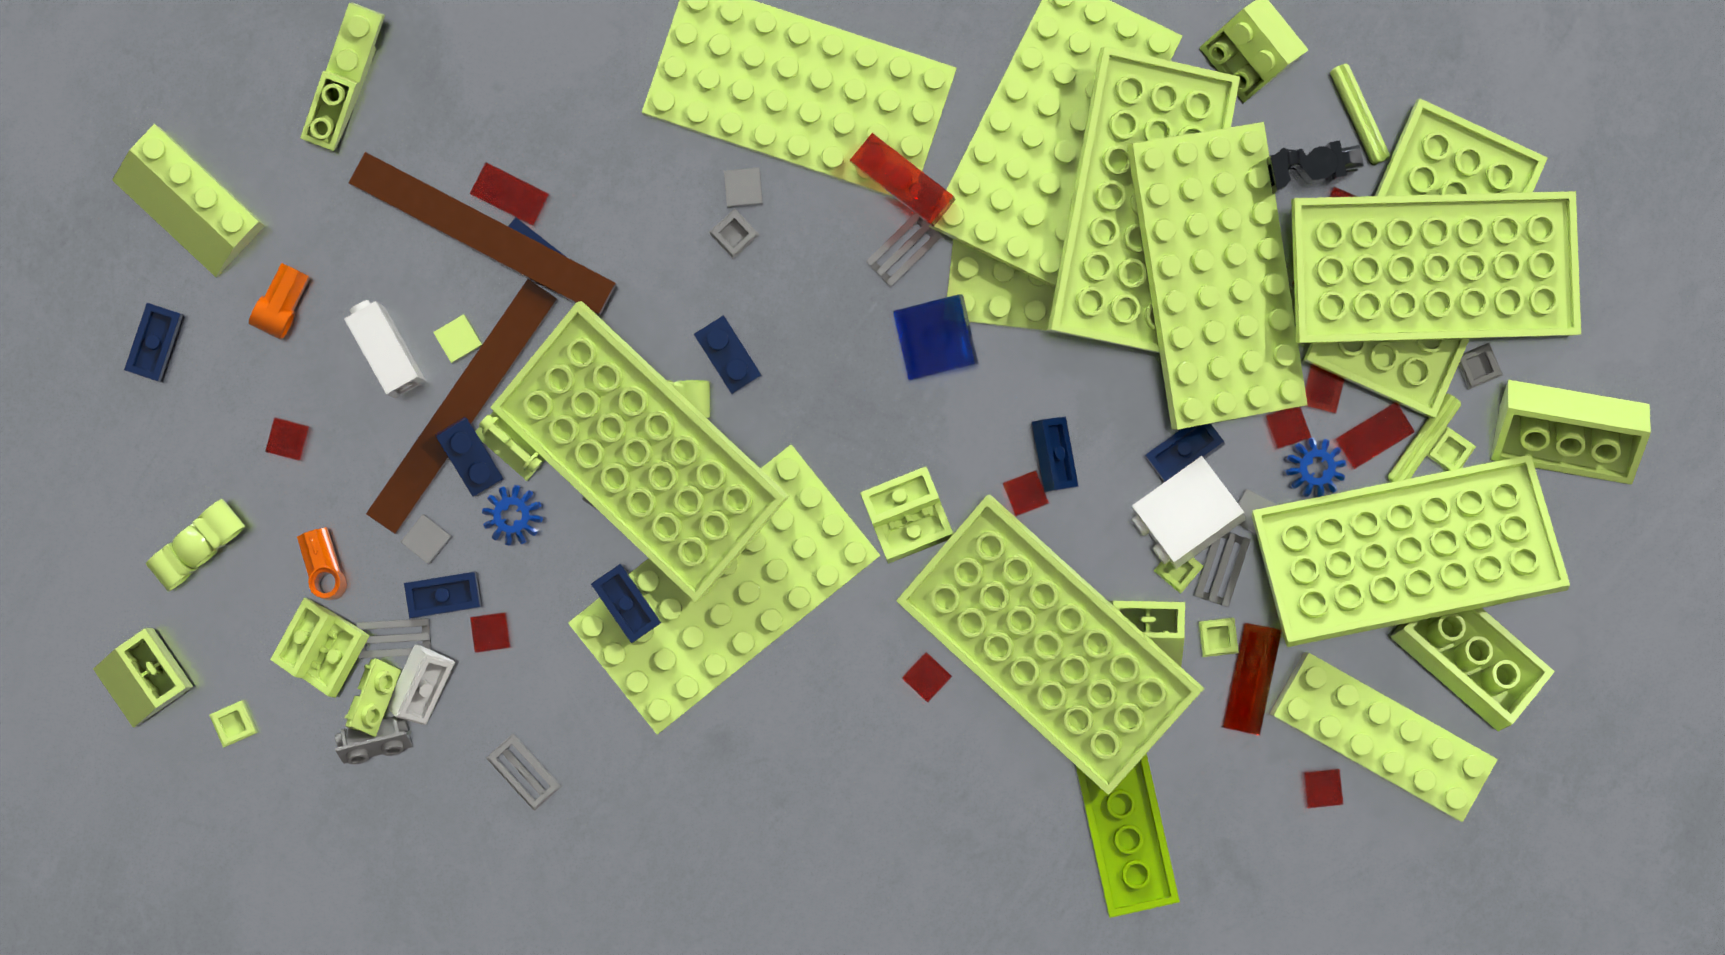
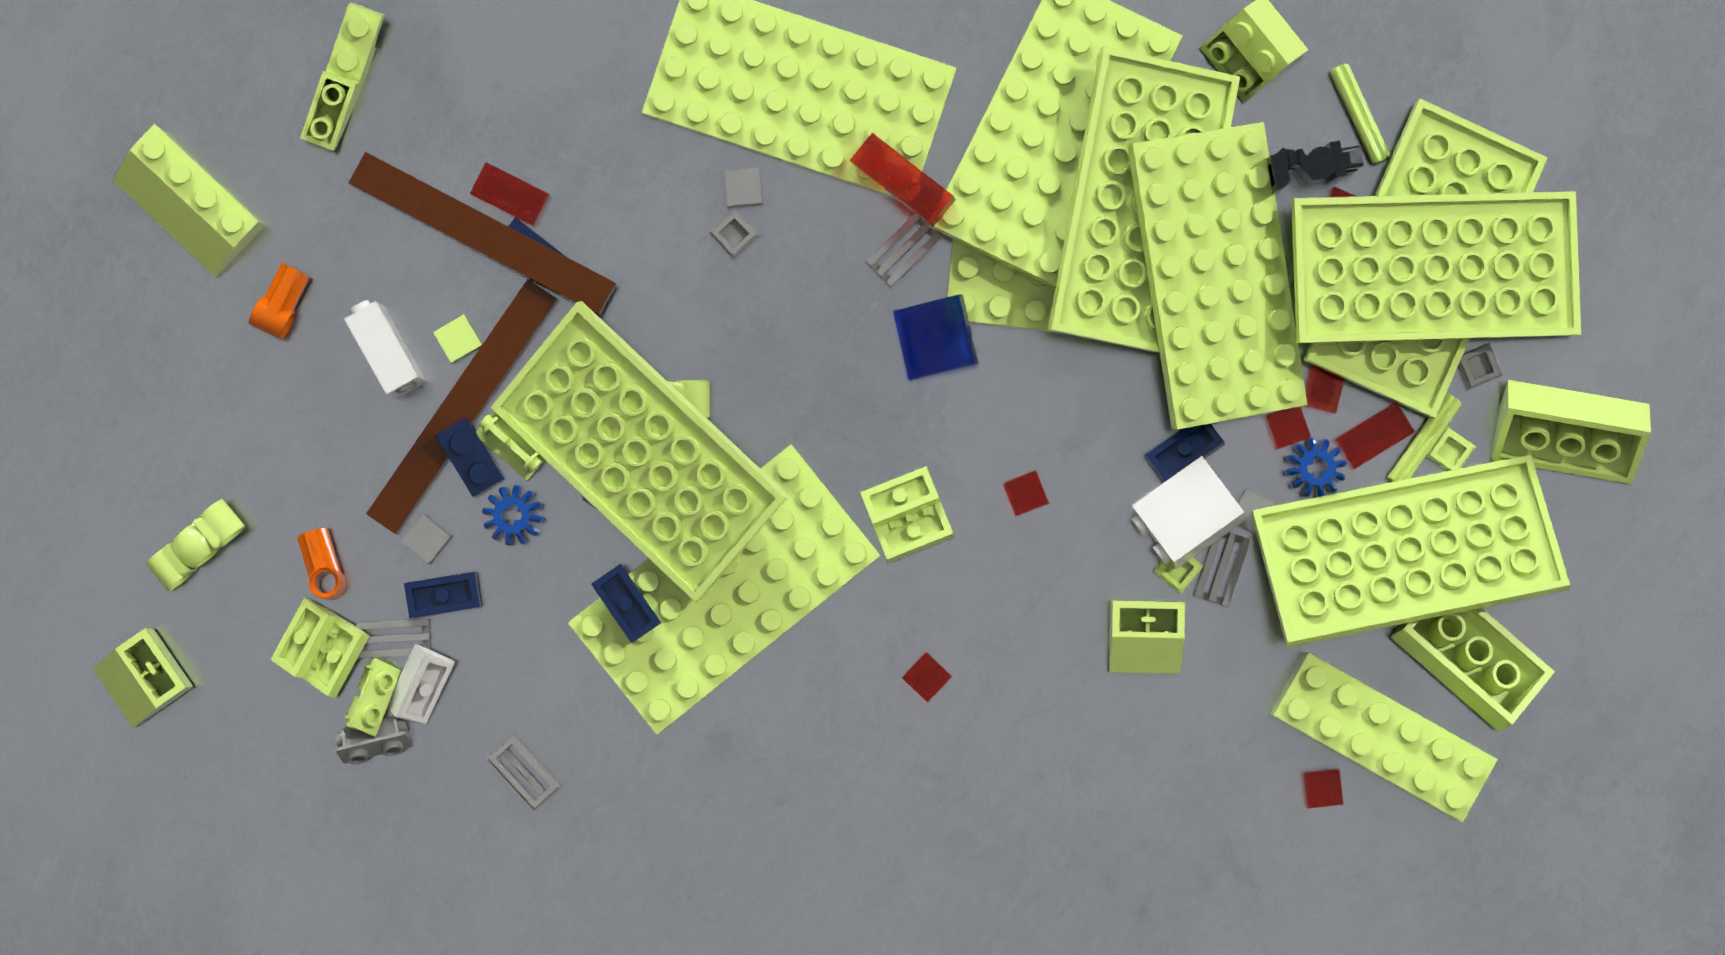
dark blue plate [124,303,183,382] -> none
yellowish green tile [209,700,258,748] -> none
clear red plate [265,417,311,461] -> none
clear red tile [470,612,511,653] -> none
dark blue plate [694,315,762,395] -> none
yellowish green plate [896,494,1205,795] -> none
dark blue plate [1032,416,1079,492] -> none
lime plate [1075,754,1180,918] -> none
yellowish green tile [1198,618,1239,657] -> none
clear red plate [1224,623,1282,736] -> none

